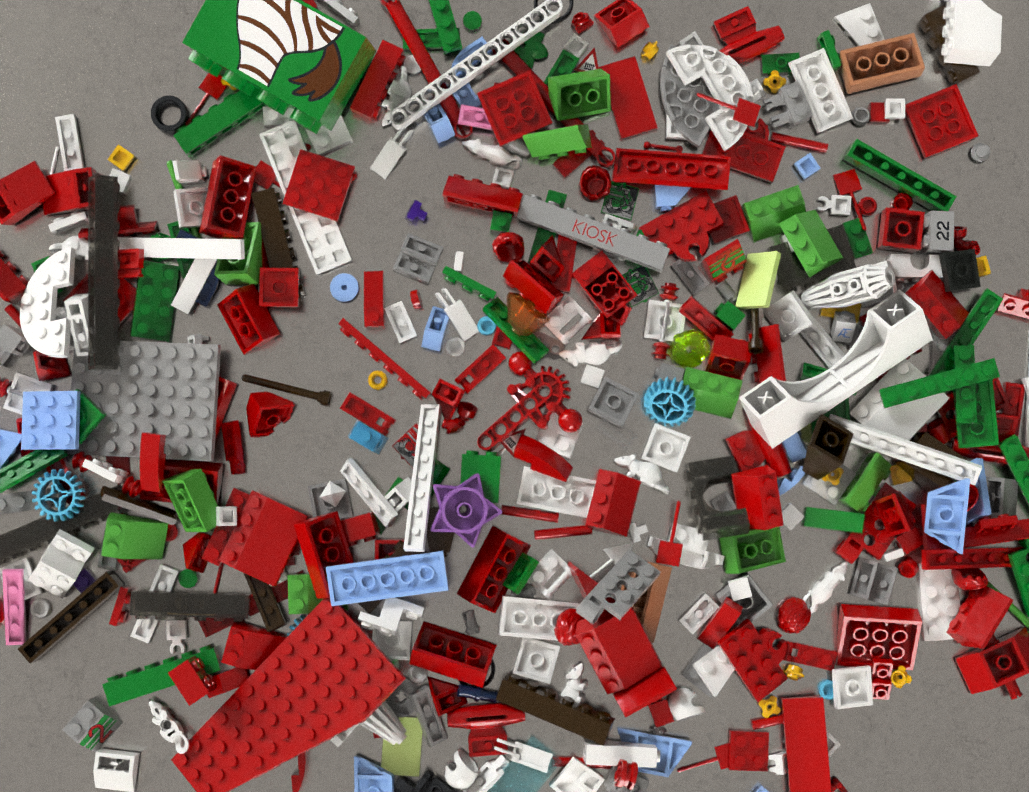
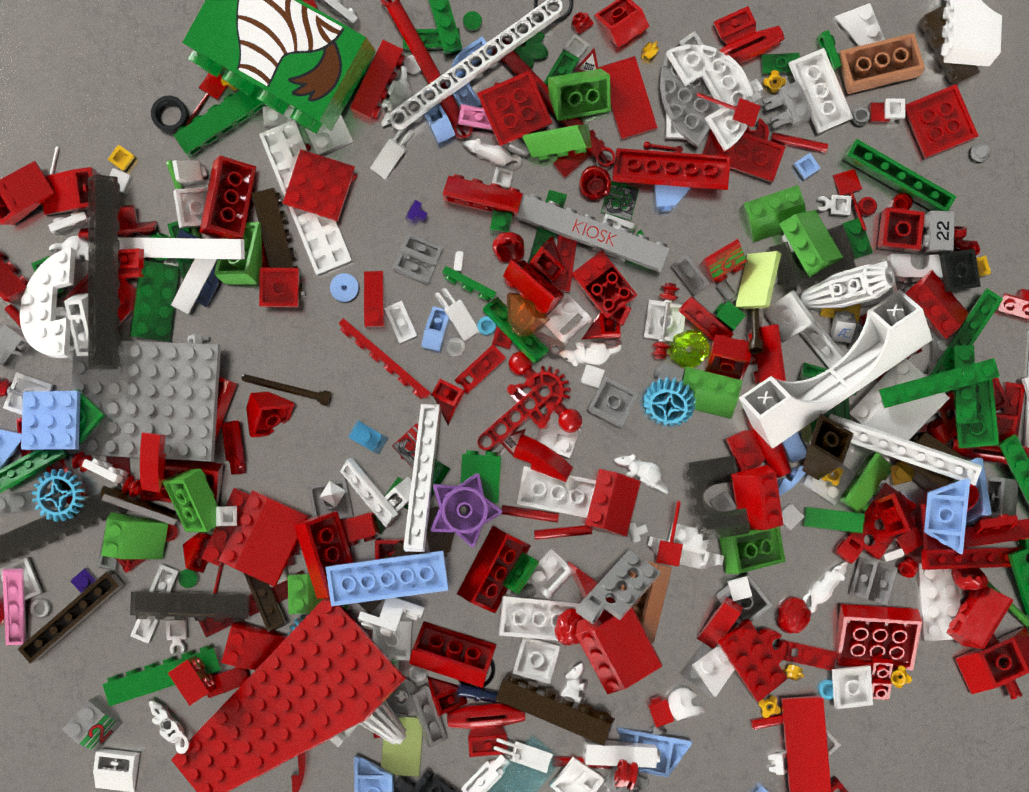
white bracket [28,529,94,599] -> none
red slope [33,348,69,381] -> none
white plate [55,114,84,171] -> none
red plate [109,586,133,626] -> none
red slope [217,284,280,355] -> none
red piece [254,160,281,189] -> none
red plate [340,392,396,436] -> none
yellow plate [368,371,387,390] -> none
red tile [410,289,423,309] -> none
red arm [441,402,478,434] -> none
white helmet [444,750,479,789] -> none
light grey pin [462,610,480,636] -> none
white piece [590,543,634,579] -> none
red slope [613,665,677,718] -> none
piece [622,265,659,307] -> none
red plate [639,191,725,262] -> none
white plate [641,423,691,473] -> none
red piece [677,743,729,772] -> none
white plate [678,593,719,634] -> none
red plate [709,195,750,245] -> none
red plate [728,730,769,772] -> none

